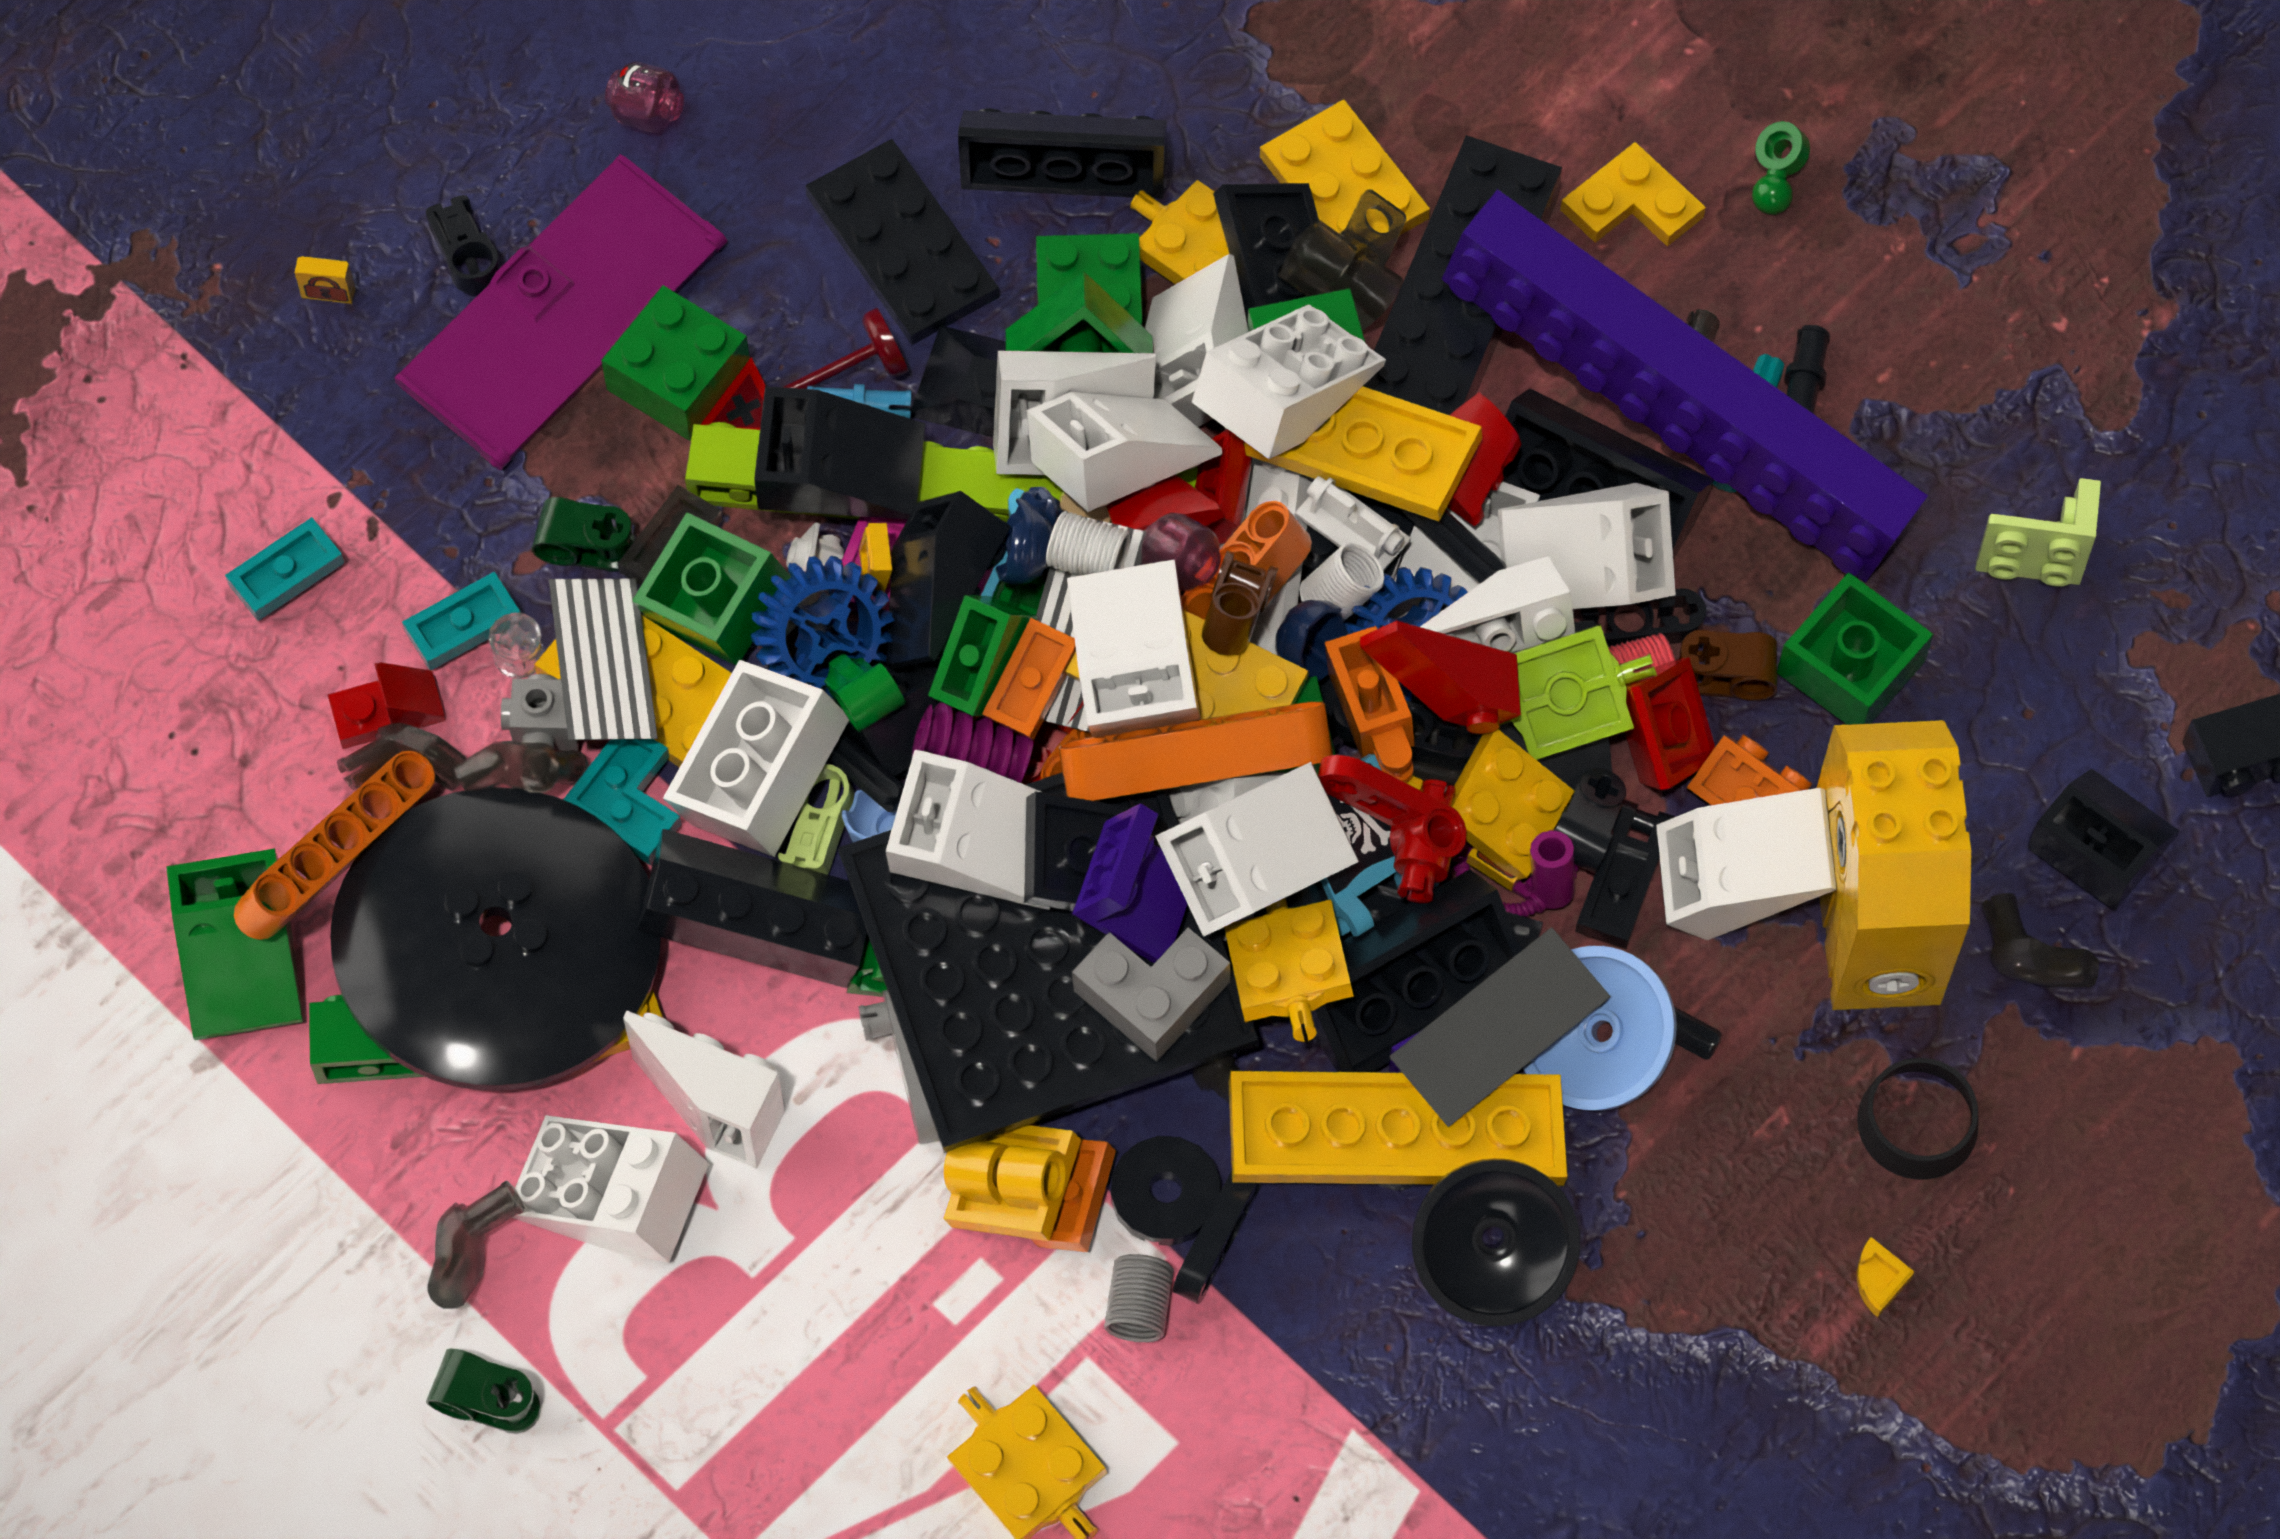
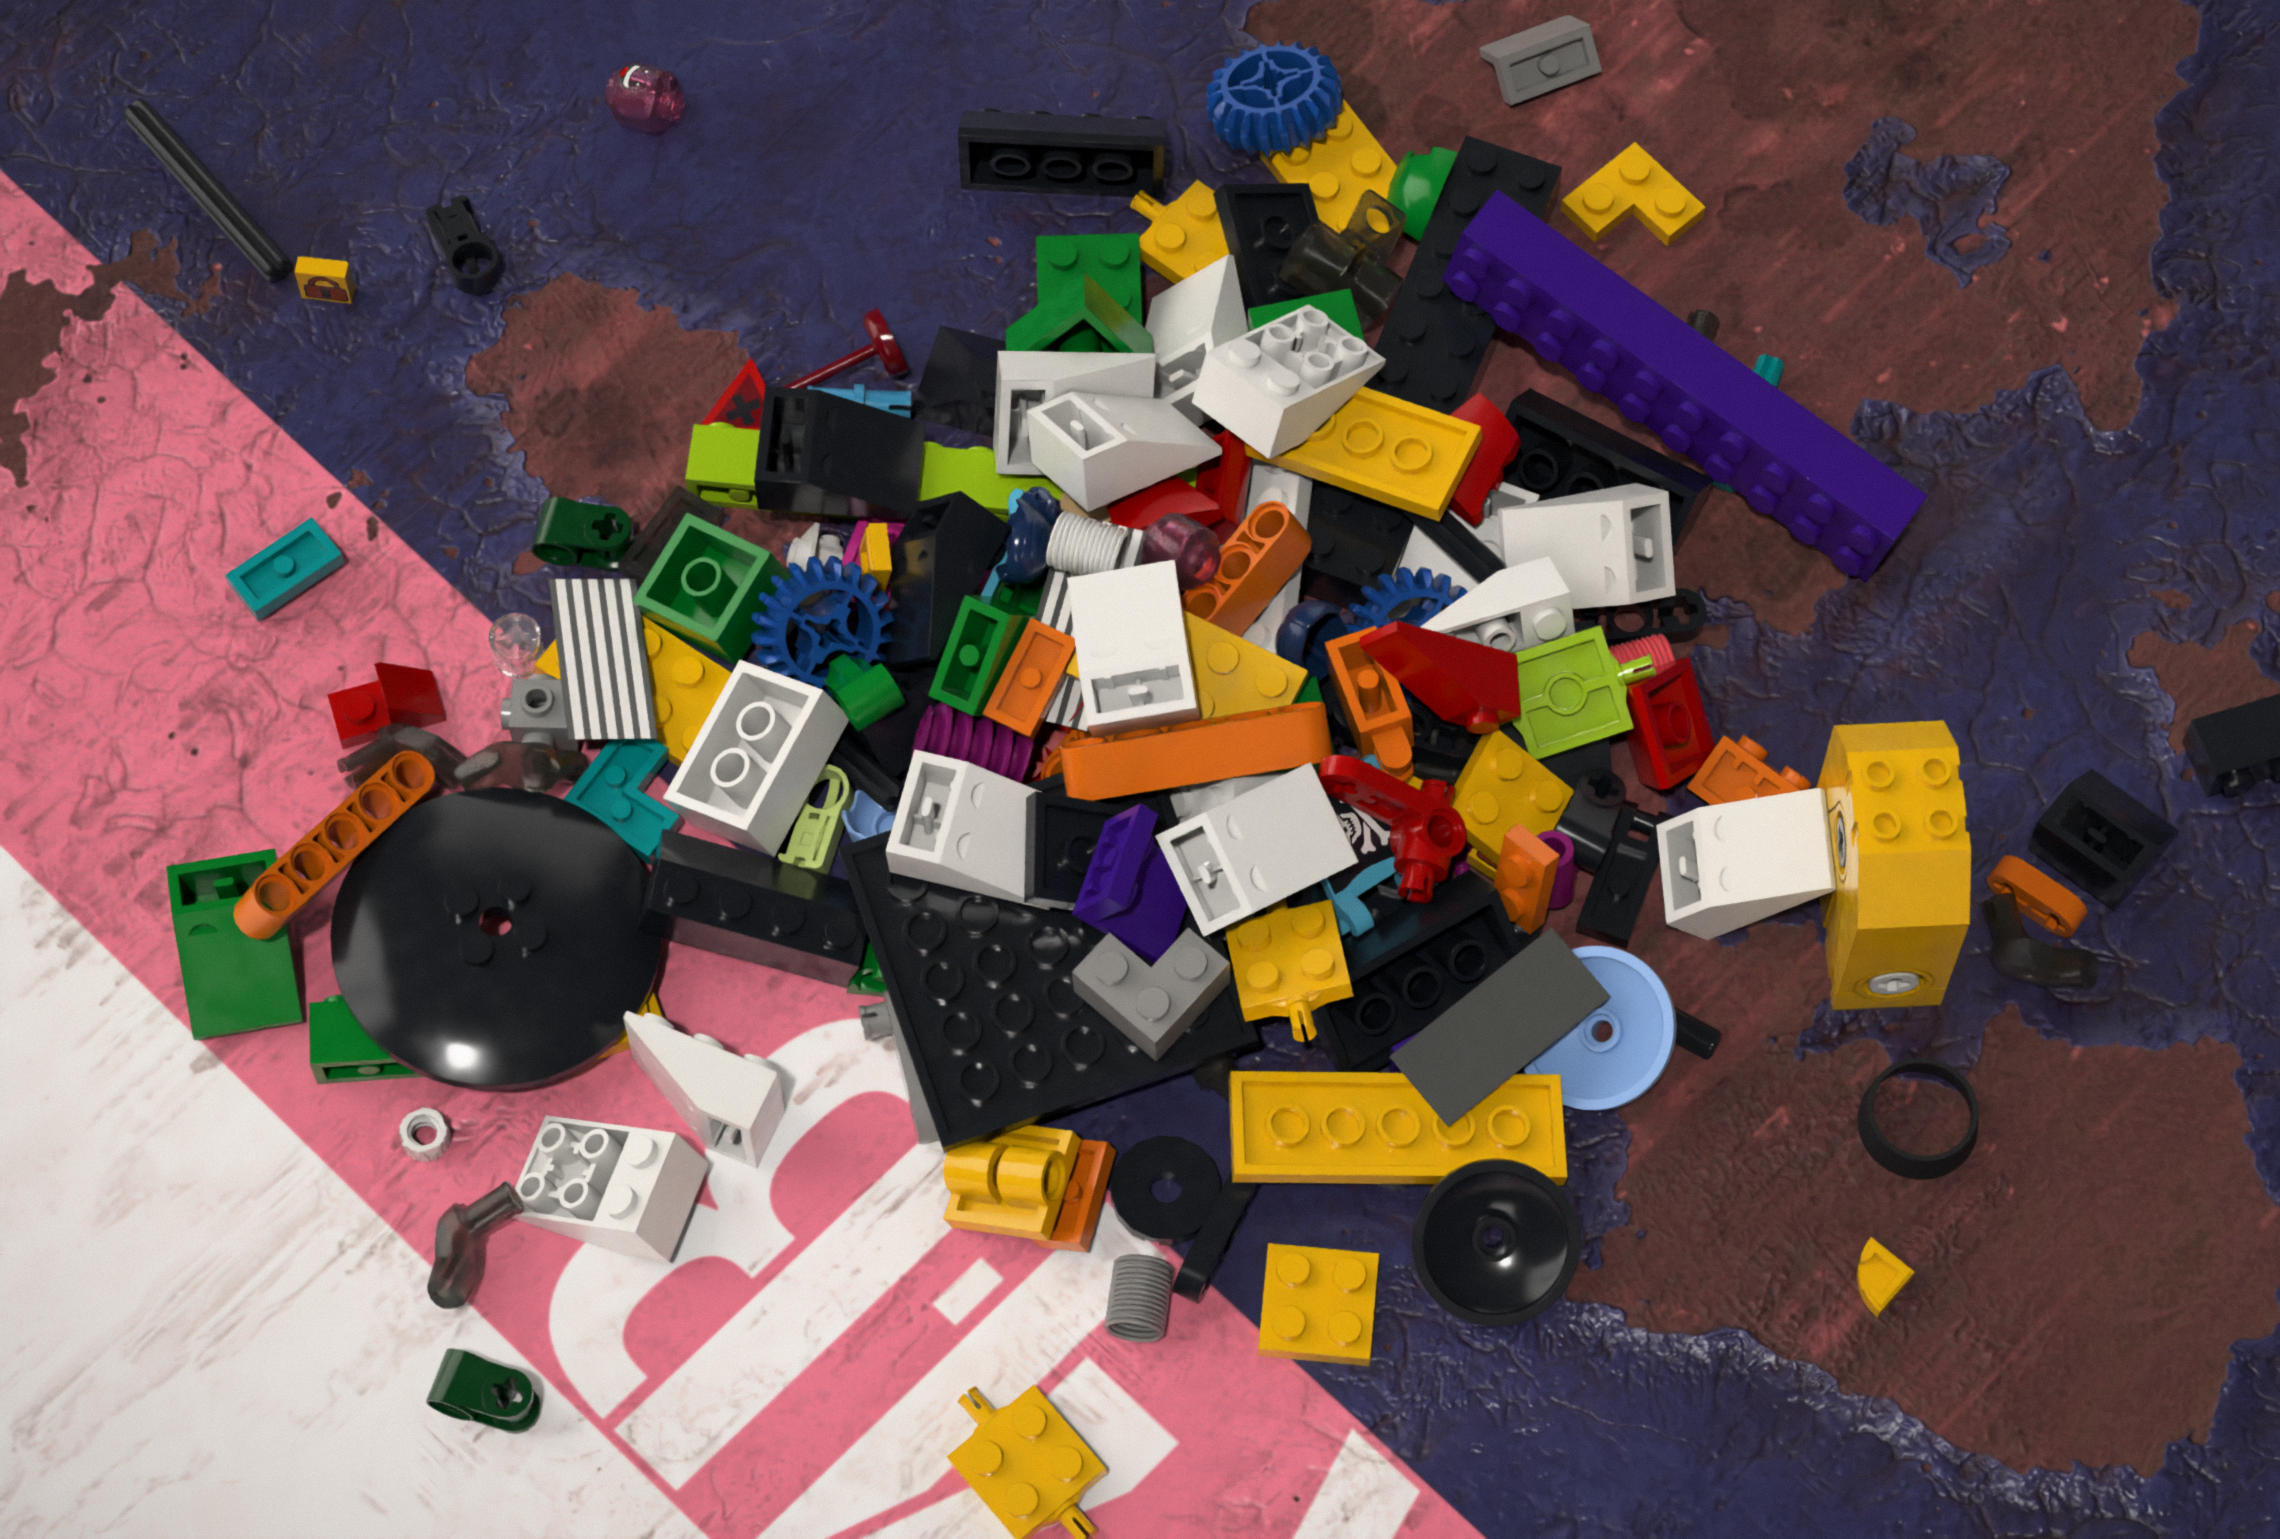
magenta door [395,154,728,470] -> none
teal plate [402,571,522,670] -> none
green brick [601,285,750,441] -> none
black plate [805,139,999,345] -> none
reddish brown piece [1201,550,1278,655] -> none
white hinge [1294,476,1411,571] -> none
white piece [1299,543,1385,622] -> none
reddish brown piece [1679,629,1777,701] -> none
green plate [1752,121,1810,215] -> none
green brick [1777,572,1934,725] -> none
black pin [1784,325,1830,414] -> none
yellowish green bracket [1975,478,2101,586] -> none
none -> black axle [123,99,290,283]
none -> white axle [399,1107,451,1163]
none -> blue gear [1206,40,1343,158]
none -> yellow plate [1258,1243,1379,1366]
none -> green brick [1387,147,1458,241]
none -> light grey panel [1479,15,1602,105]
none -> orange plate [1493,823,1560,934]
none -> orange beam [1987,855,2088,938]

